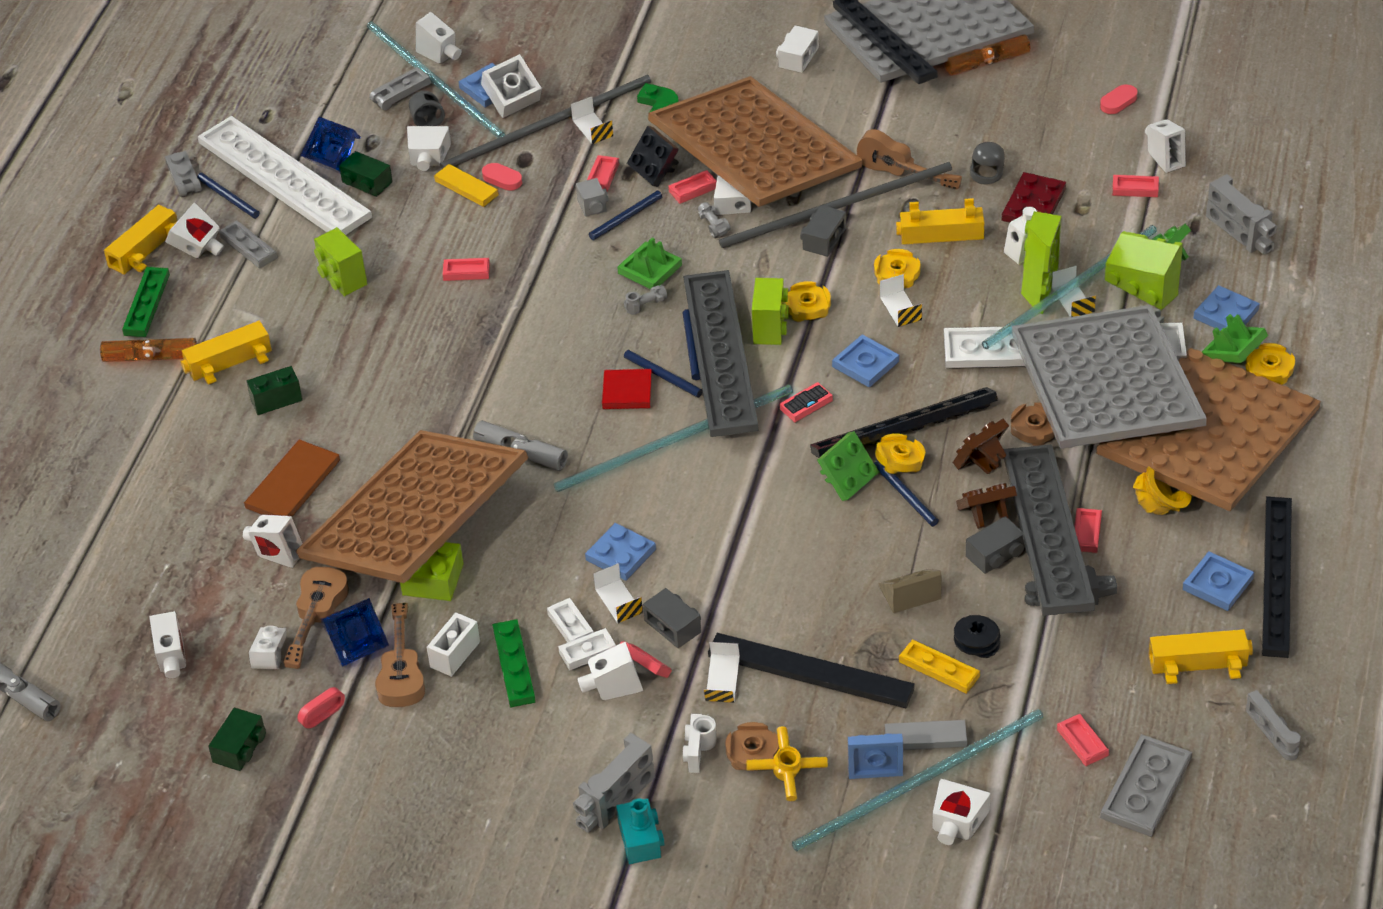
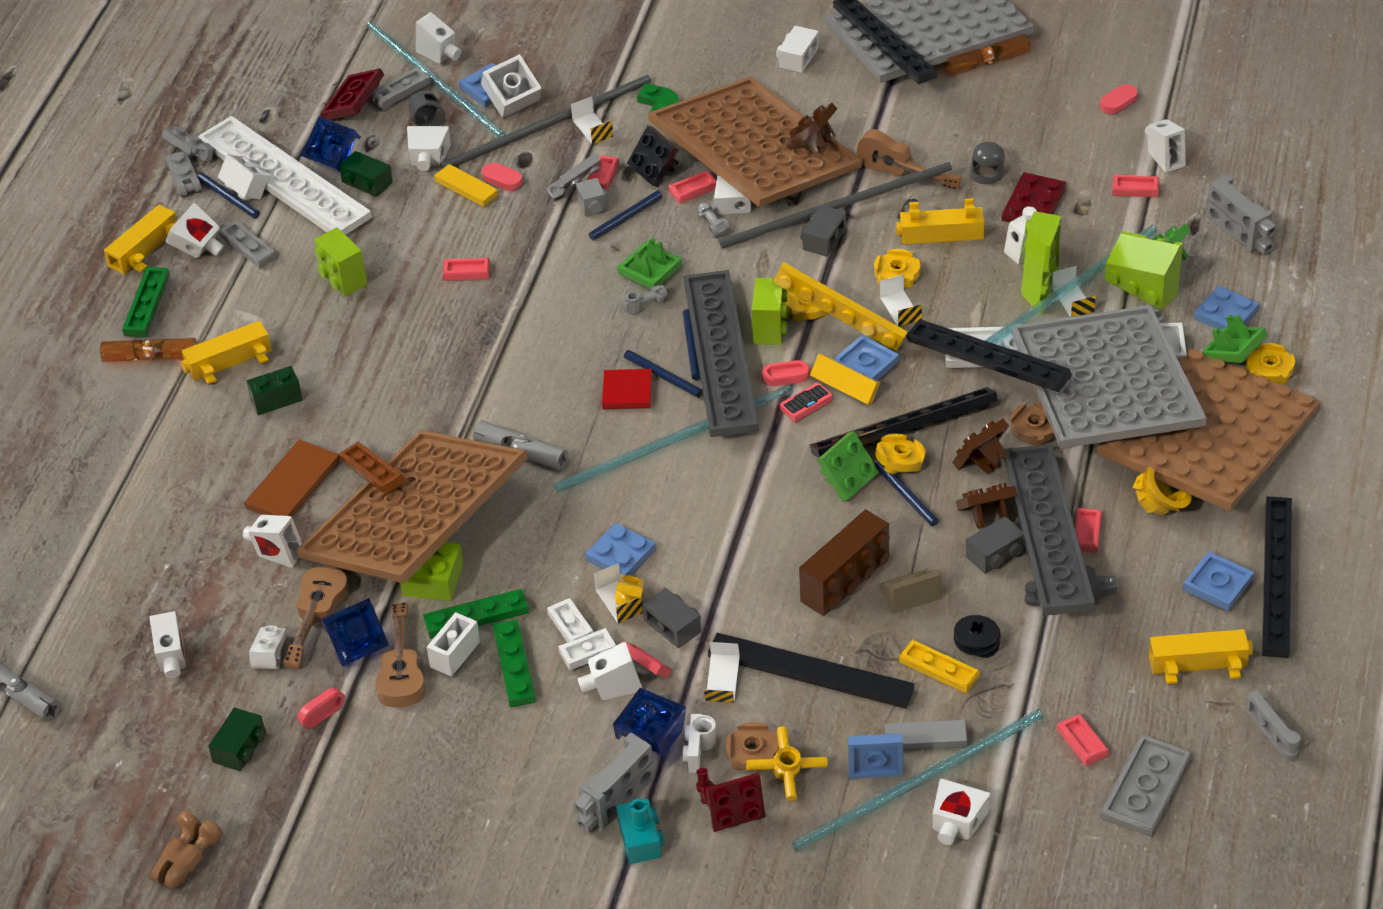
none -> medium nougat piece [150,811,223,889]
none -> light grey hinge [162,126,214,161]
none -> white brick [218,154,270,201]
none -> dark red plate [320,68,385,121]
none -> dark orange plate [339,441,406,495]
none -> green plate [423,589,529,639]
none -> light grey hinge [546,153,602,200]
none -> clear blue brick [613,688,686,757]
none -> yellow tile [614,573,644,606]
none -> dark red plate [696,768,766,832]
none -> coral tile [762,360,810,386]
none -> yellow plate [773,262,907,351]
none -> reddish brown plate [785,103,837,153]
none -> reddish brown brick [799,509,890,616]
none -> yellow tile [810,353,880,405]
none -> black plate [906,319,1072,392]

